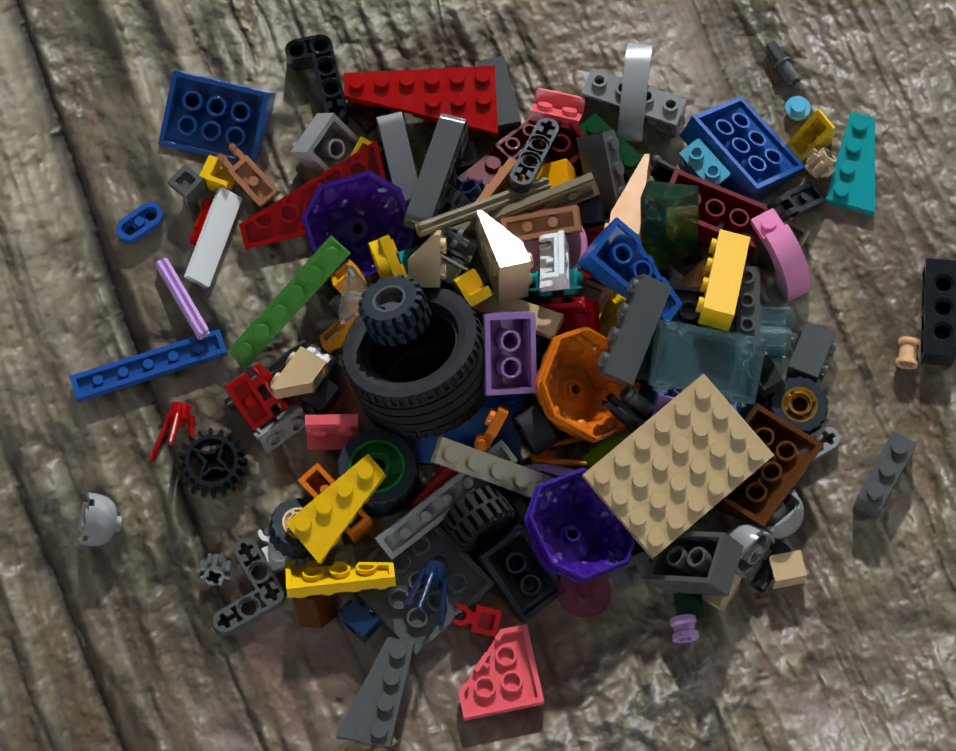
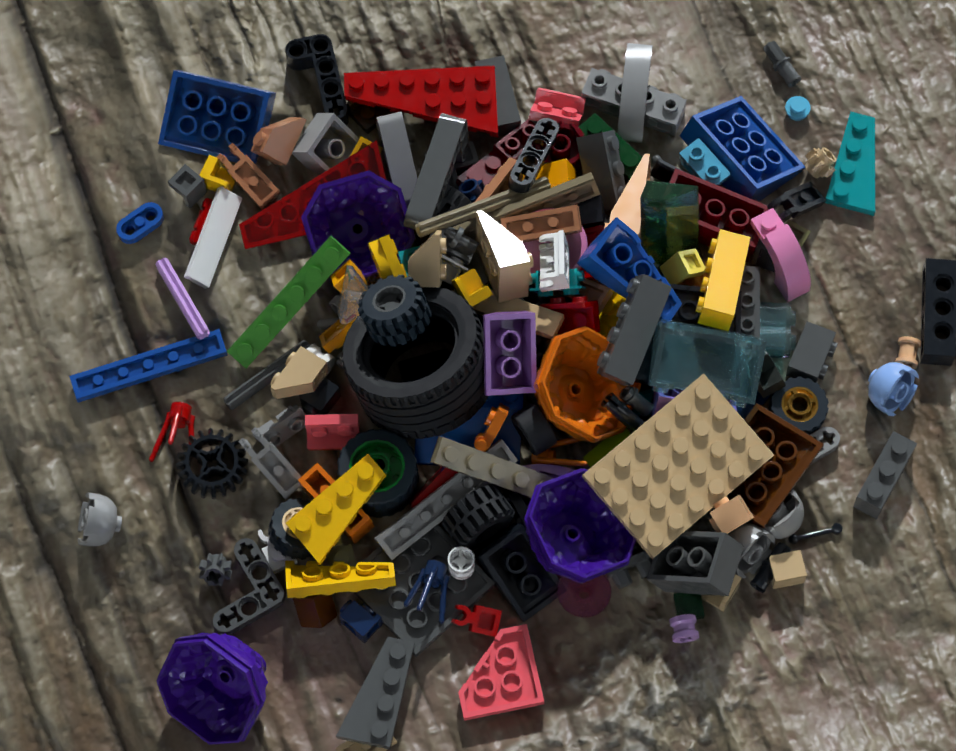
red plate [223,362,288,431] -> none
yellow slope [786,109,835,163] -> none
none -> dark purple rock [156,632,268,745]
none -> light grey hinge [238,427,301,499]
none -> nougat slope [251,117,306,165]
none -> white wheel [447,546,475,580]
none -> light yellow panel [660,248,705,285]
none -> light nougat brick [709,495,754,534]
none -> black hinge [788,523,843,544]
none -> light blue cylinder [868,362,919,416]

